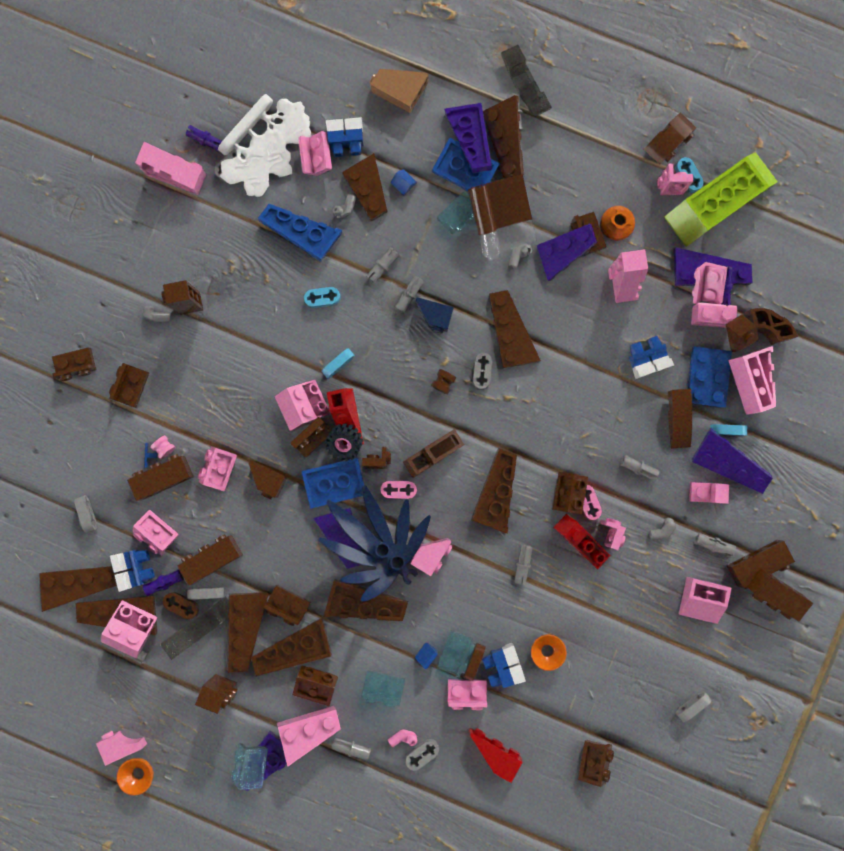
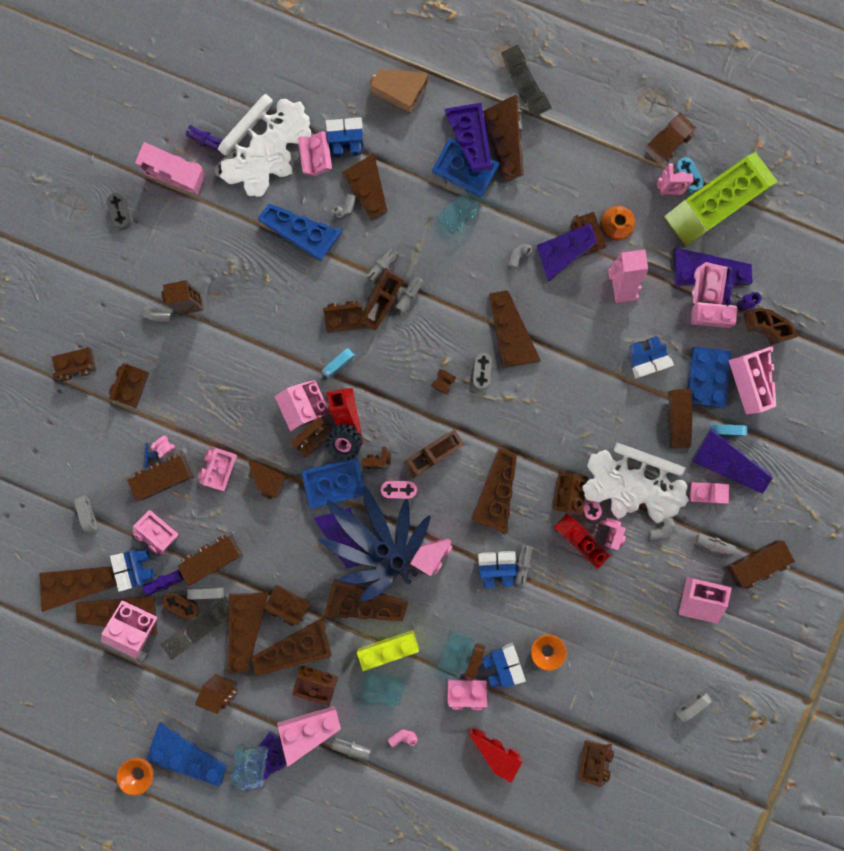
bright pink arch [96,731,147,766] -> none
medium azure beam [304,287,341,308] -> none
blue slope [390,169,417,196] -> none
light grey beam [406,739,439,771] -> none
blue slope [415,643,438,669] -> none
dark blue slope [416,297,454,334] -> none
reddish brown door [468,174,537,260] -> none
reddish brown slope [726,314,759,352] -> none
reddish brown brick [747,569,813,622] -> none
none -> dark grey beam [107,193,131,230]
none -> blue wing [146,722,227,786]
none -> reddish brown bracket [323,301,365,333]
none -> neon yellow brick [357,630,419,671]
none -> reddish brown slope [359,268,404,331]
none -> hips [477,551,516,588]
none -> white plant [583,442,690,524]
none -> dark purple pin [736,292,762,311]

